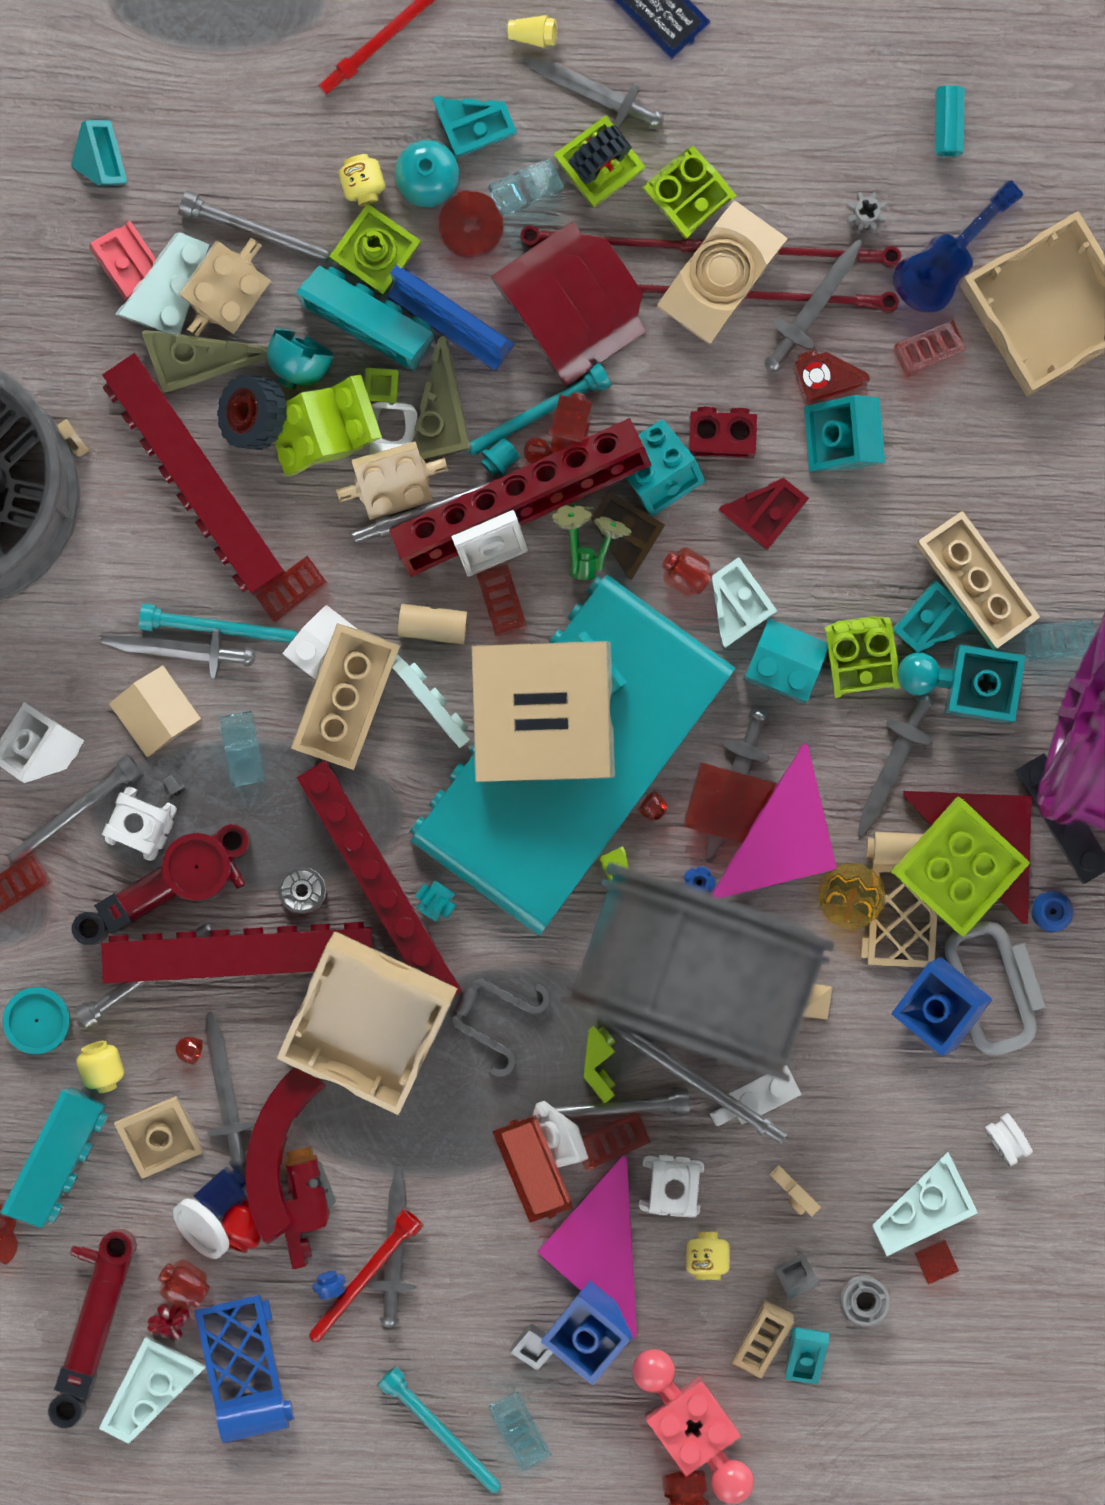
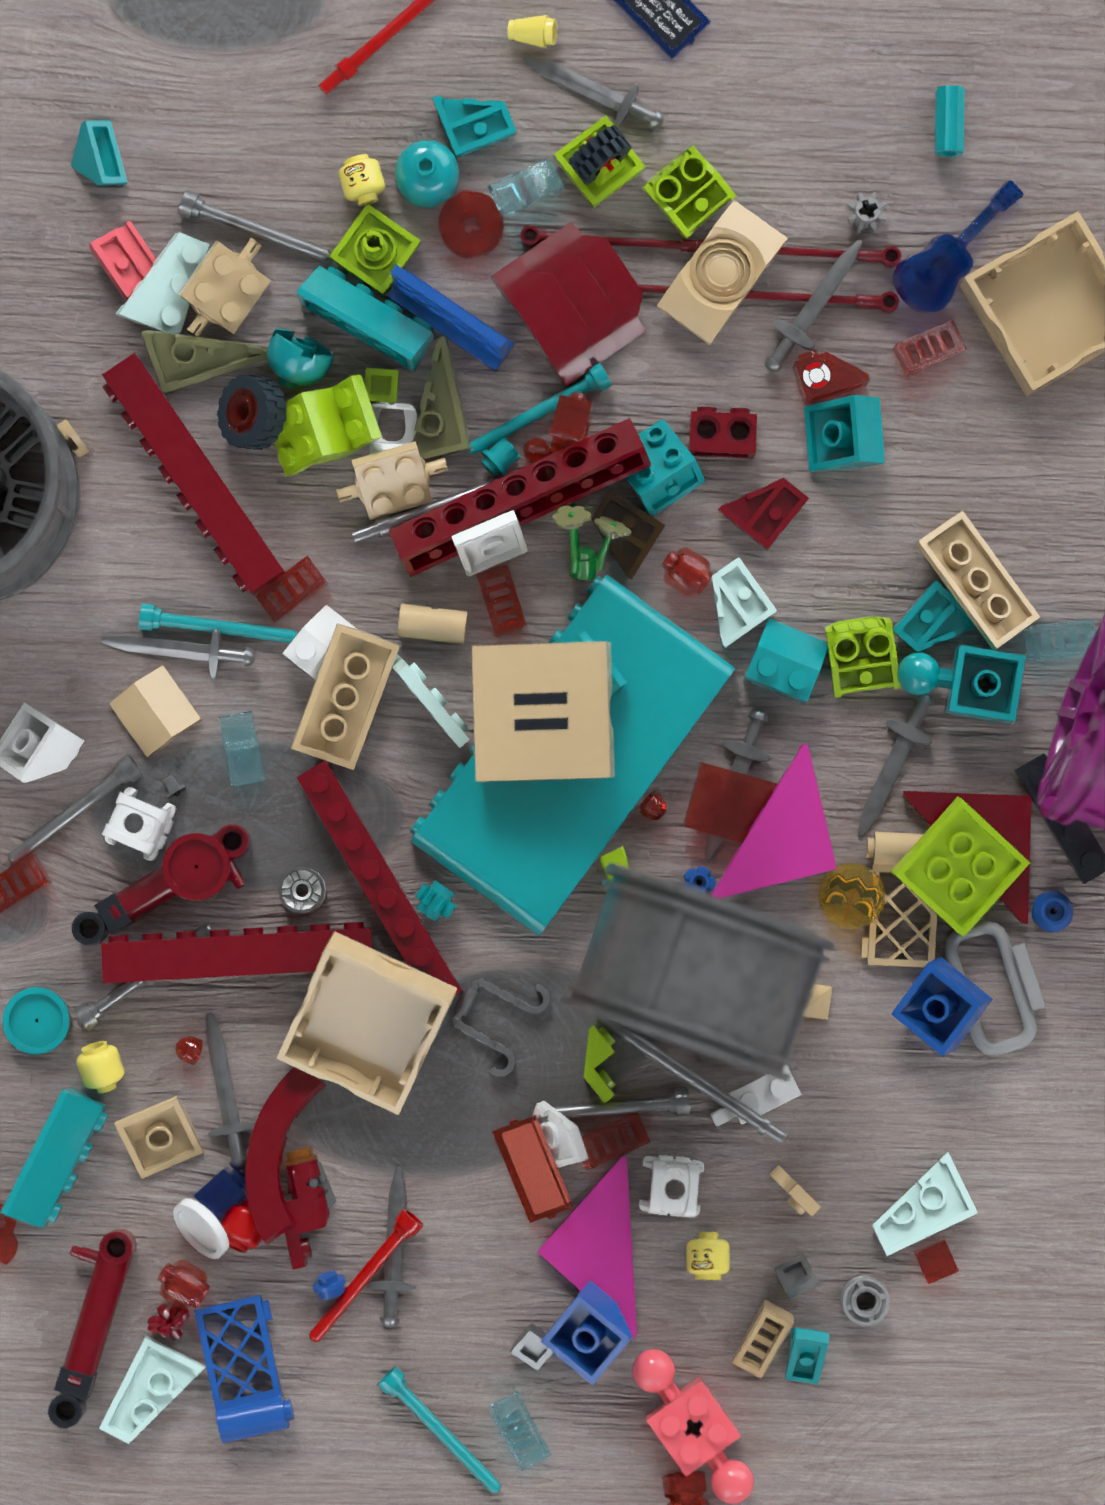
white wheel [984,1113,1033,1167] -> none

